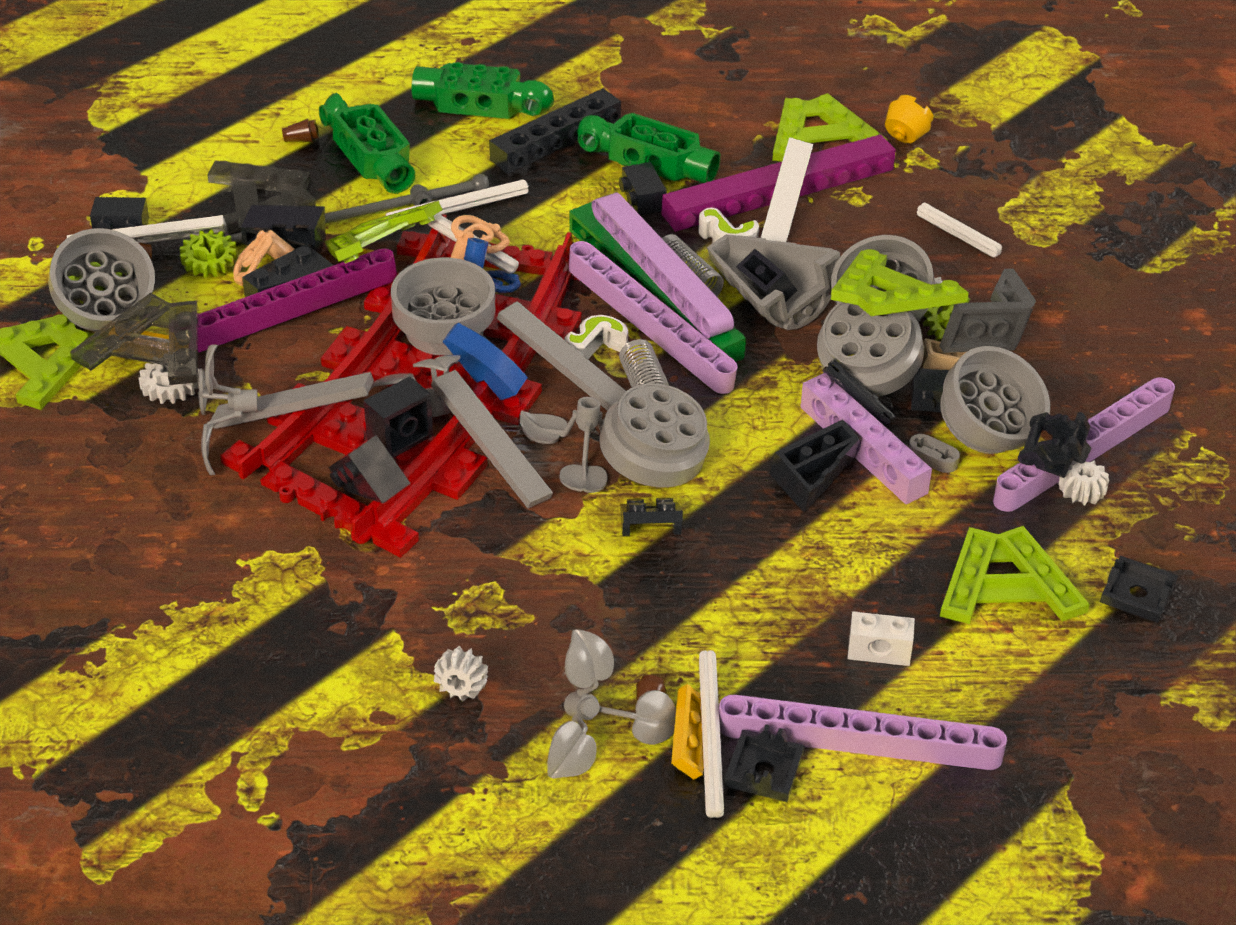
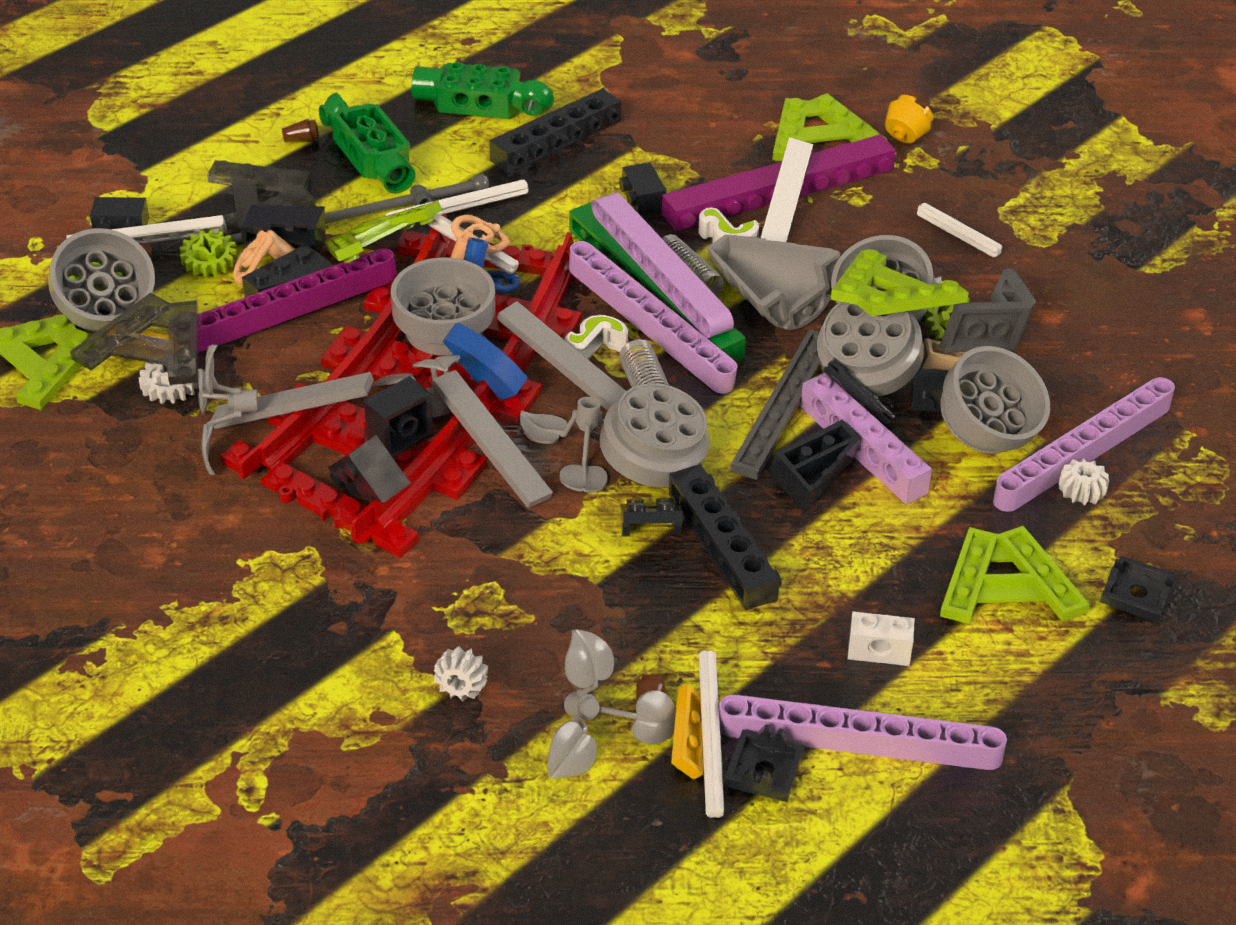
green brick [578,113,721,183] -> none
black brick [736,249,798,302] -> none
light grey beam [909,434,960,473] -> none
black piece [1018,412,1092,478] -> none
none -> black brick [669,464,782,611]
none -> dark grey plate [730,329,821,480]

